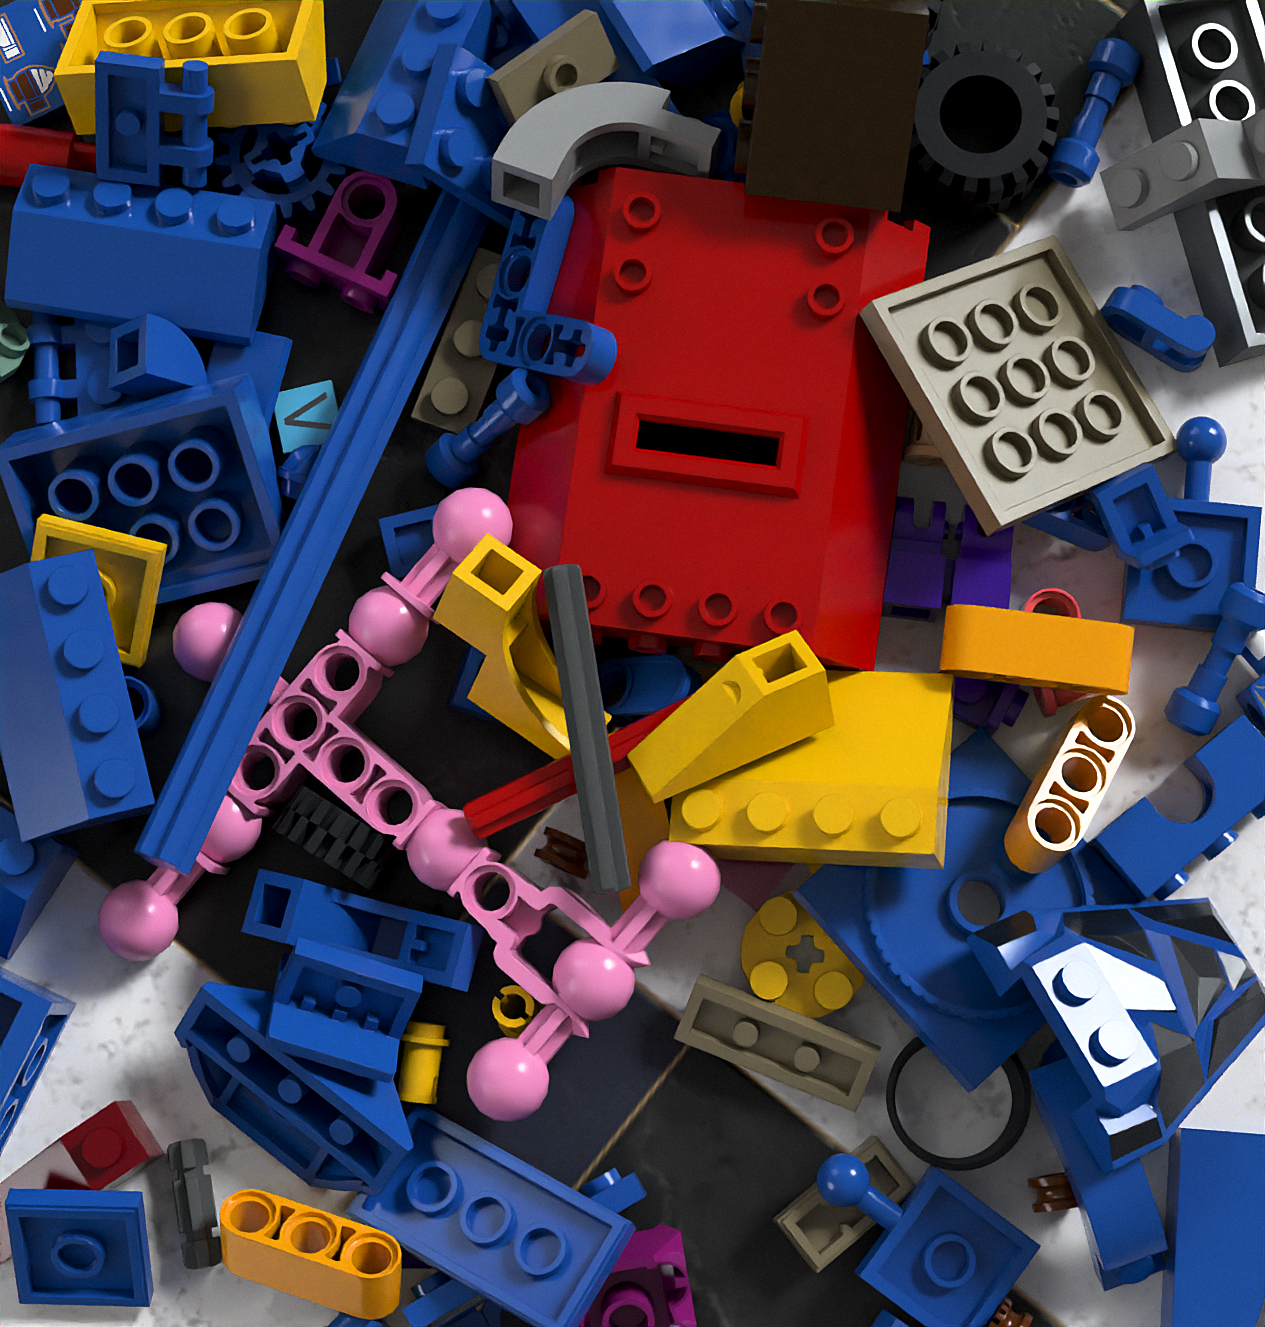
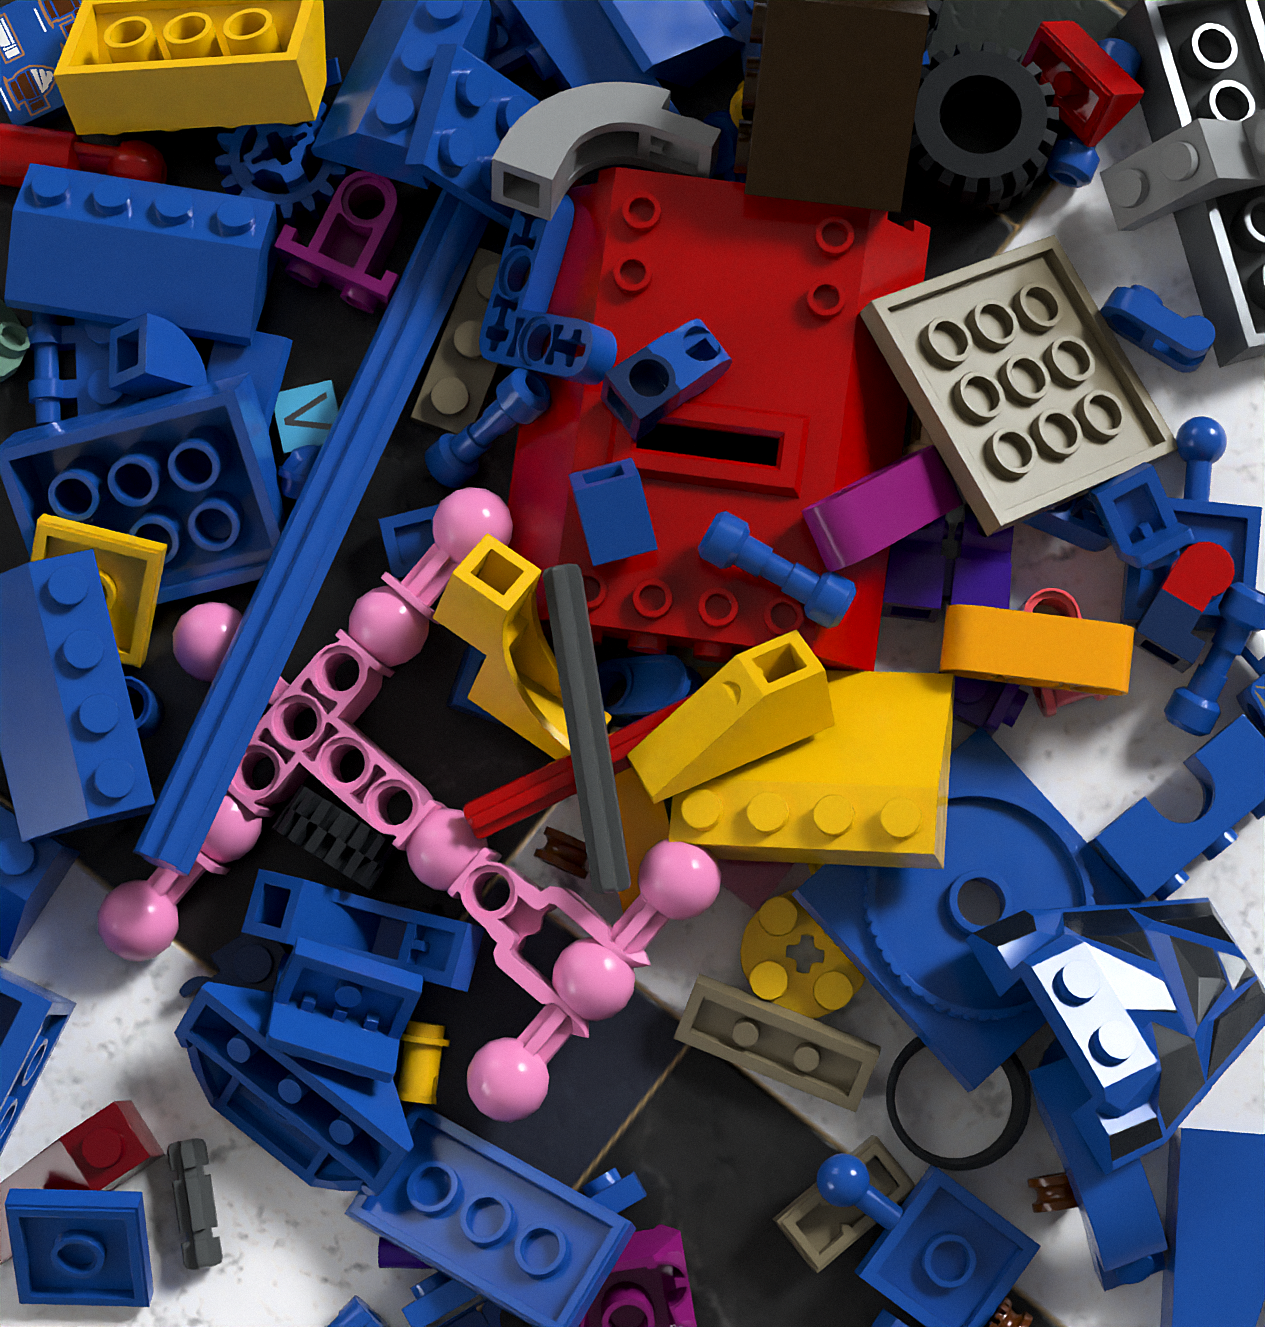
blue plate [95,51,214,188] -> none
light orange beam [219,1189,402,1320] -> none
dark tan plate [486,9,620,128] -> none
yellow pin [492,985,545,1039] -> none
light orange beam [1004,696,1135,873] -> none
none -> dark blue plate [179,933,290,999]
none -> blue brick [568,458,658,566]
none -> leg [600,318,732,443]
none -> blue piece [698,511,857,629]
none -> magenta beam [801,444,963,572]
none -> red slope [1021,20,1144,147]
none -> leg [1133,542,1235,674]

